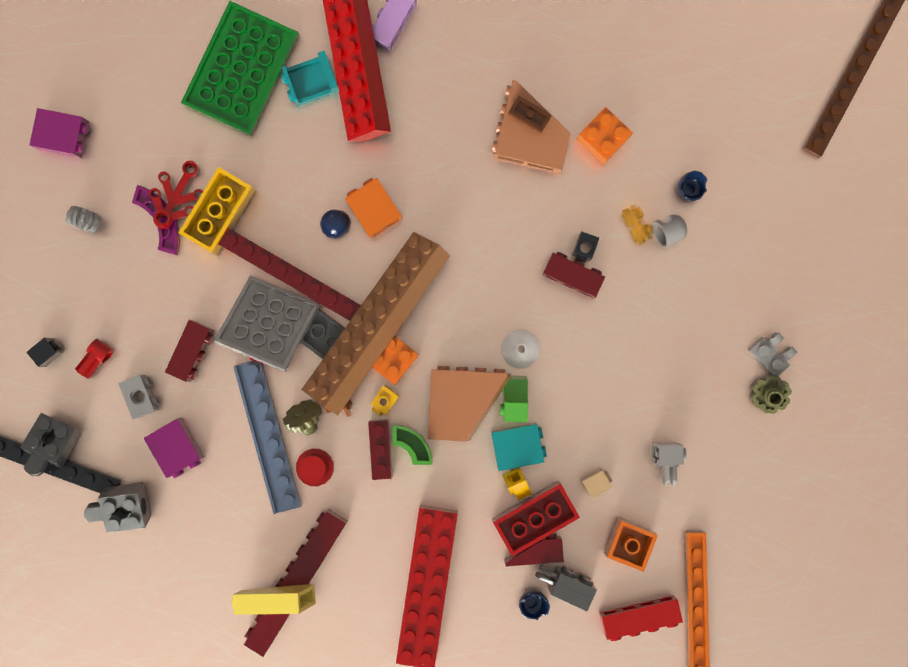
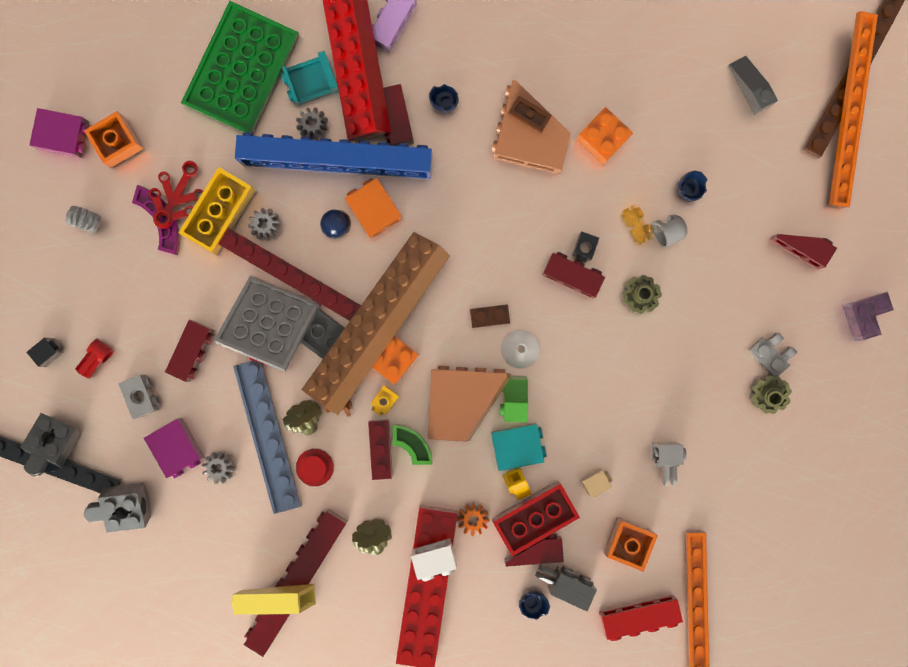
none -> orange brick [84,111,144,168]
none -> light grey gear [202,451,235,484]
none -> blue brick [235,133,433,179]
none -> light grey gear [248,208,281,241]
none -> light grey gear [296,107,329,140]
none -> olive plant [352,519,392,555]
none -> dark red brick [383,84,414,146]
none -> white brick [411,539,457,581]
none -> dark blue hair [429,84,459,113]
none -> orange gear [457,502,490,536]
none -> reddish brown plate [470,304,510,328]
none -> olive plant [622,275,662,314]
none -> dark grey slope [728,56,778,115]
none -> dark red slope [770,234,837,269]
none -> orange plate [829,11,878,208]
none -> clear purple brick [842,292,894,341]

